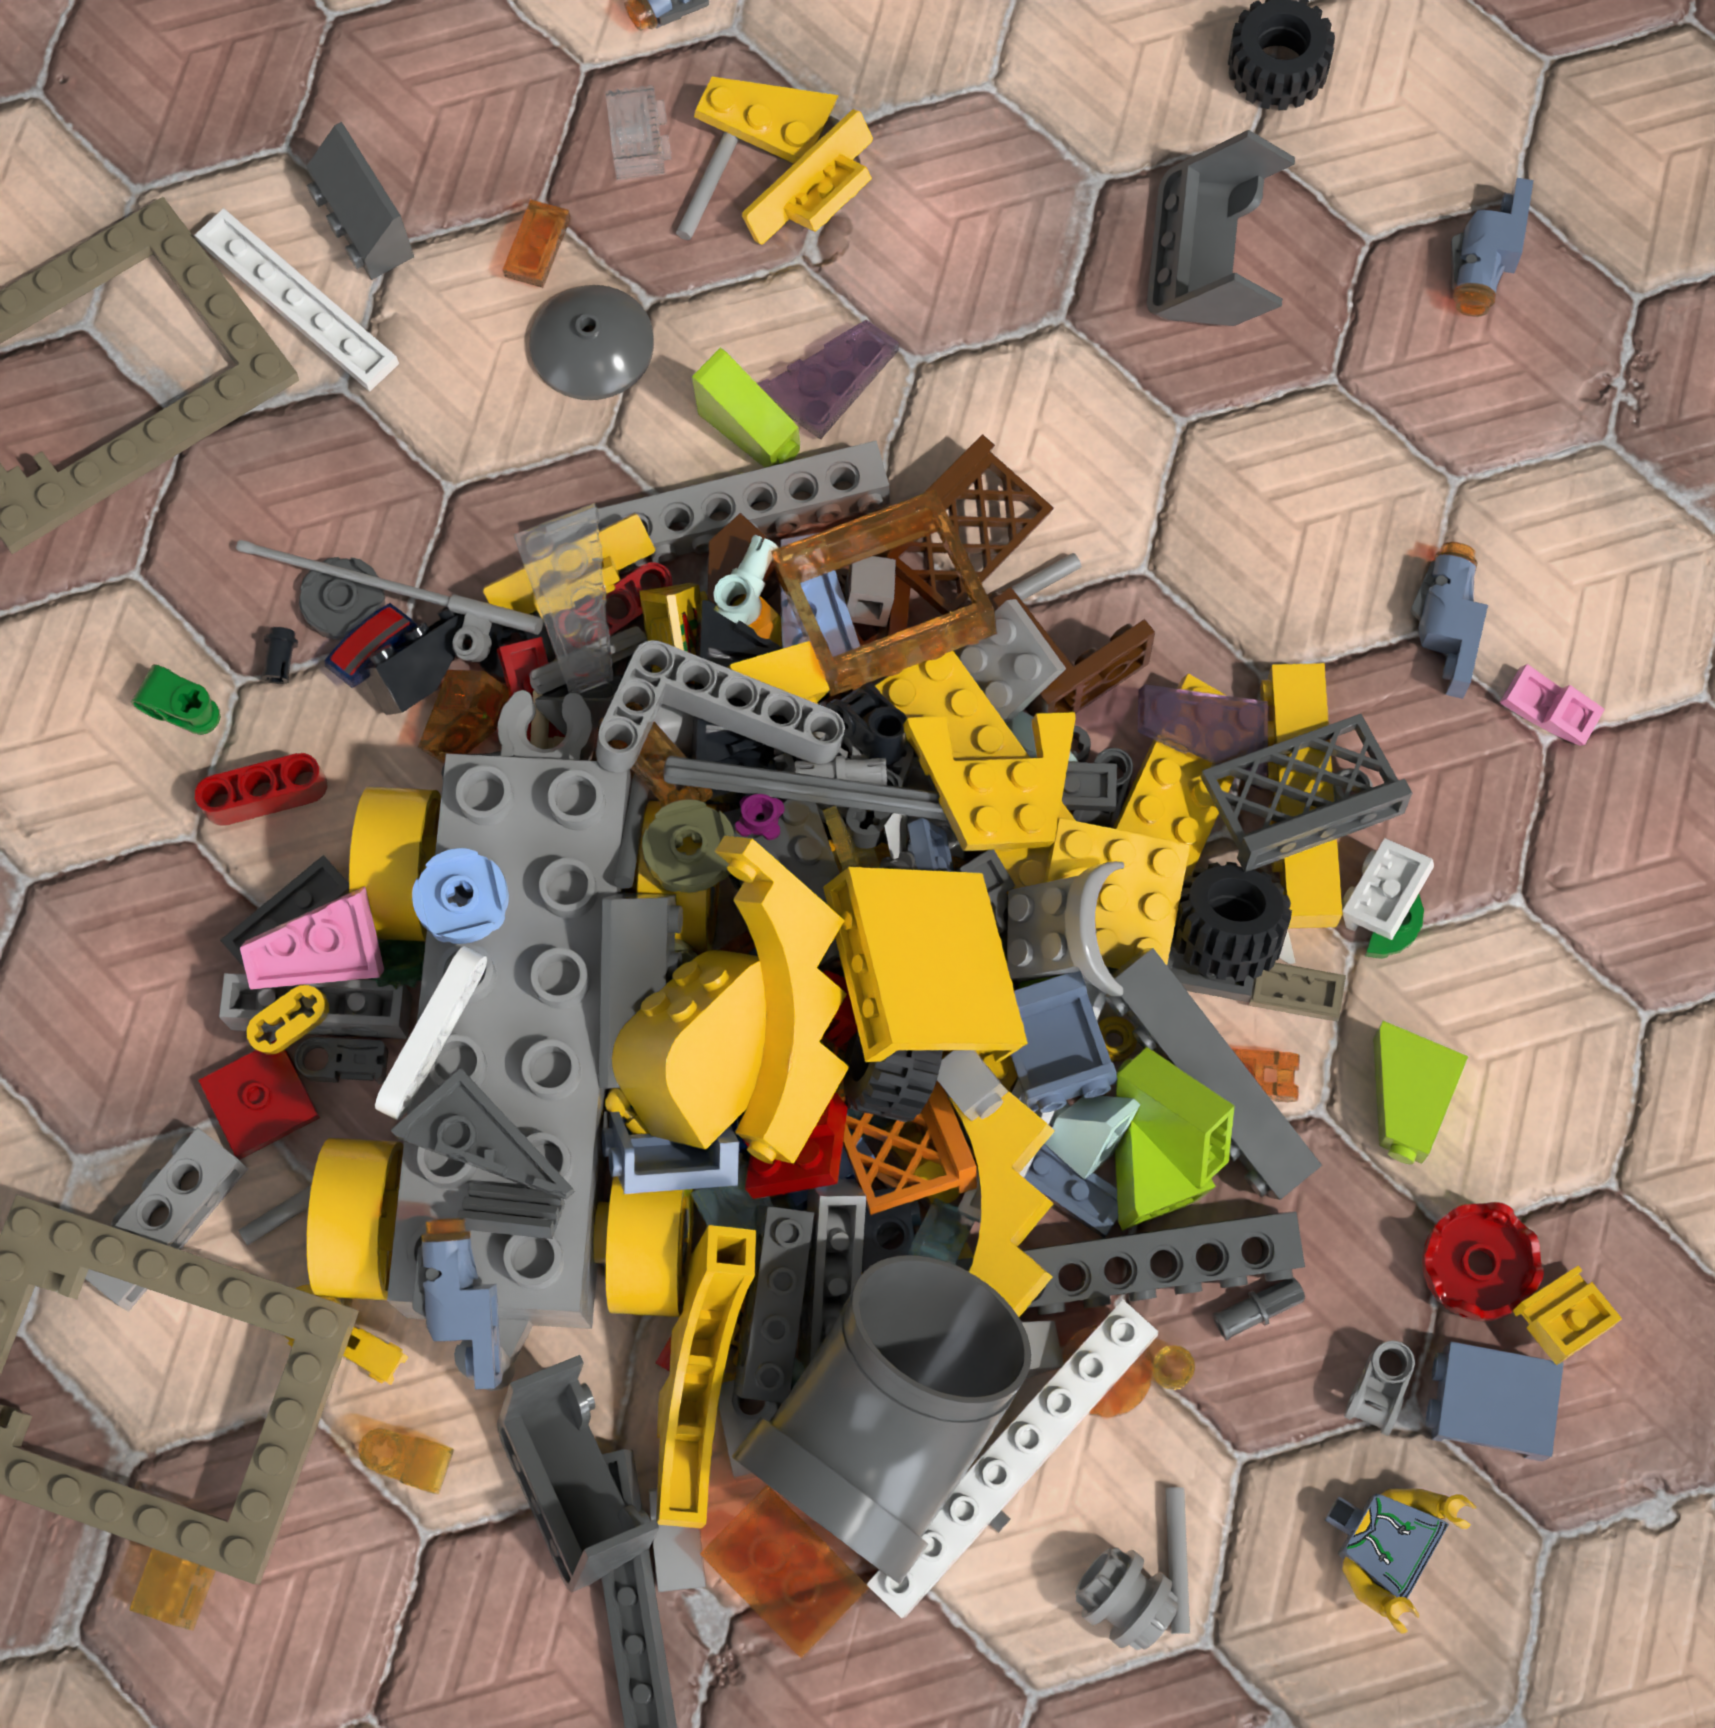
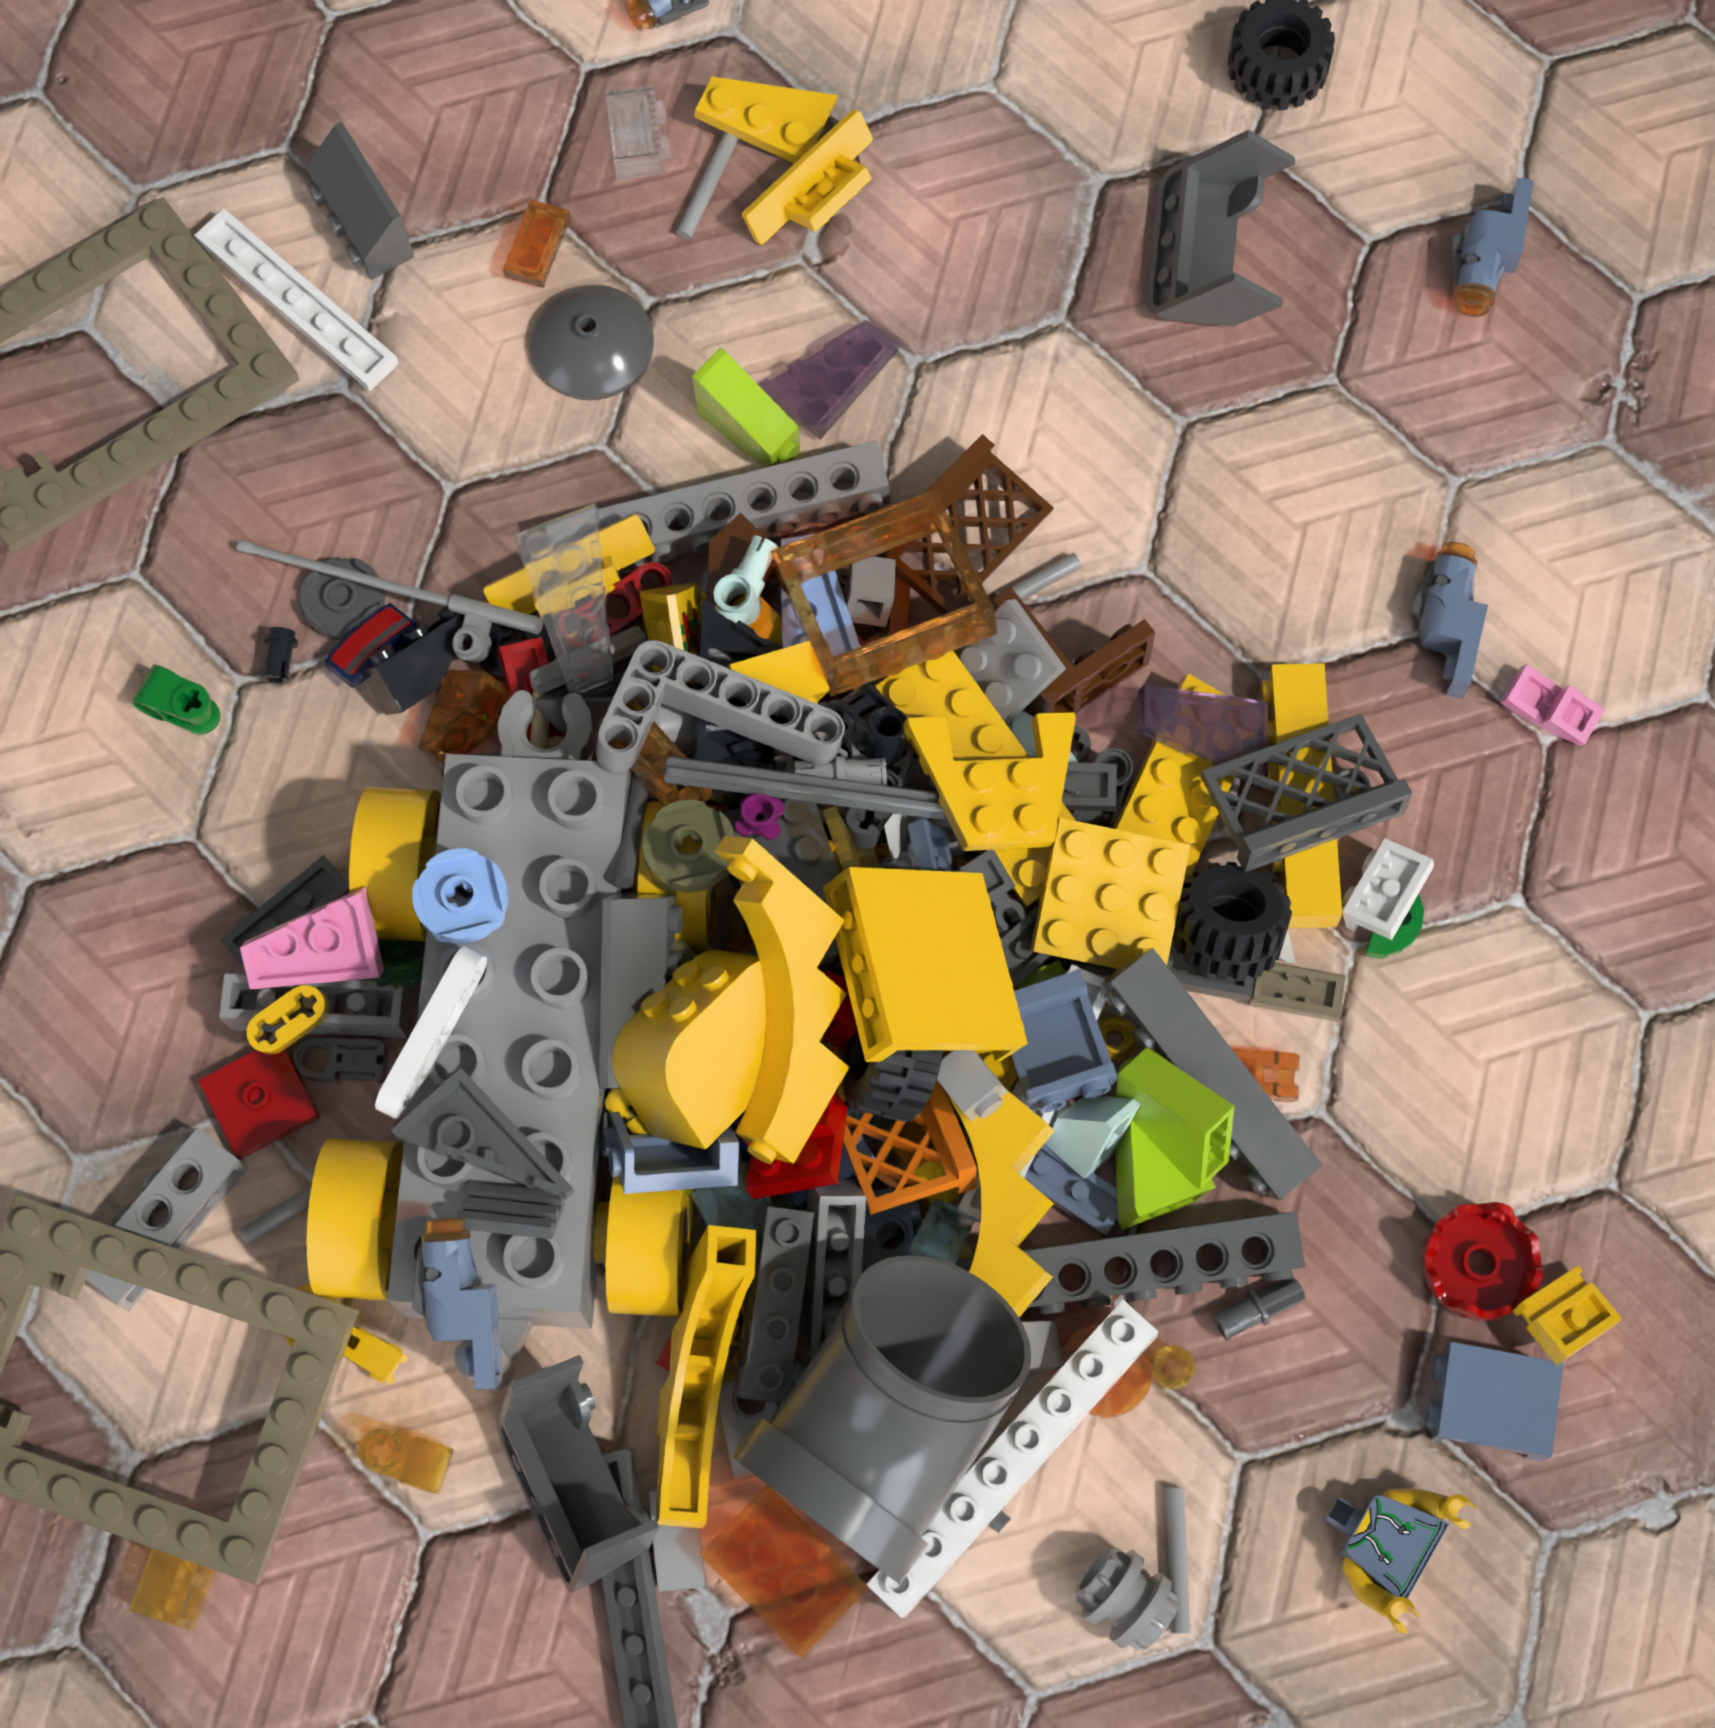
red beam [195,753,328,826] -> none
light grey piece [1007,861,1124,996] -> none
light grey piece [1344,1340,1415,1436] -> none
lime slope [1373,1021,1468,1165] -> none

